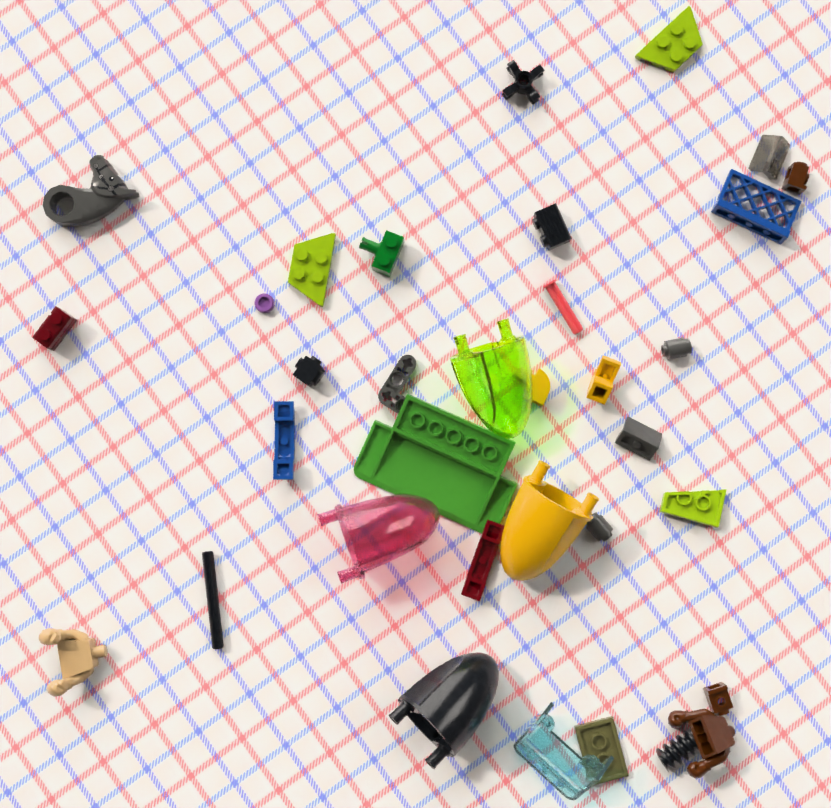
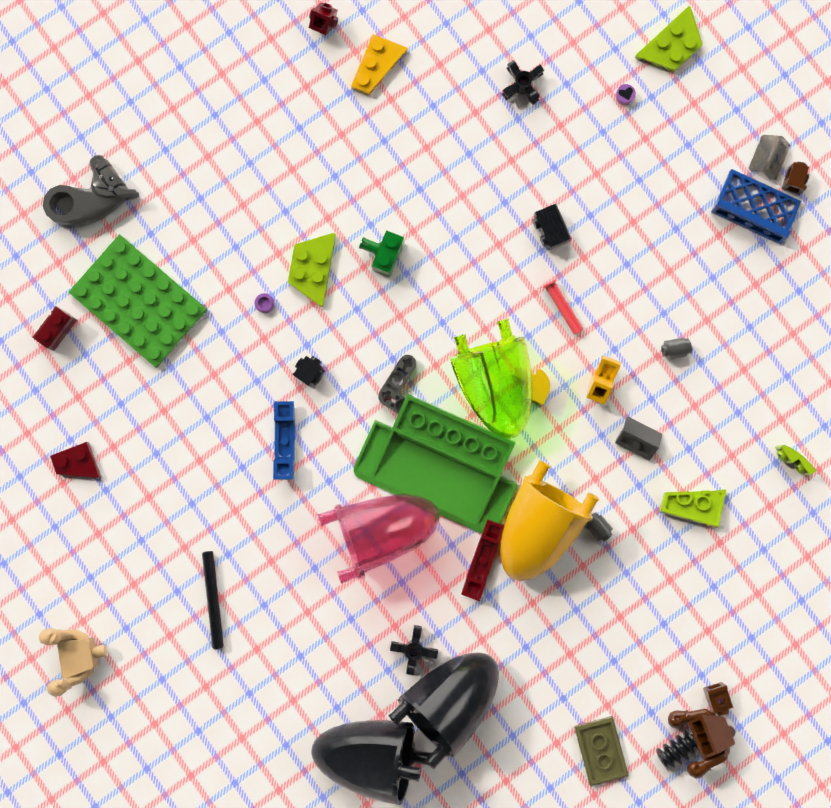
clear light blue windscreen [513,702,614,800] -> none
none -> dark red wing [50,442,101,478]
none -> bright green plate [68,234,208,368]
none -> dark red brick [308,2,338,35]
none -> black windscreen [311,720,432,805]
none -> yellow wing [351,34,408,95]
none -> black pin [390,625,438,675]
none -> medium lavender tile [615,84,636,105]
none -> lime slope [775,445,816,475]

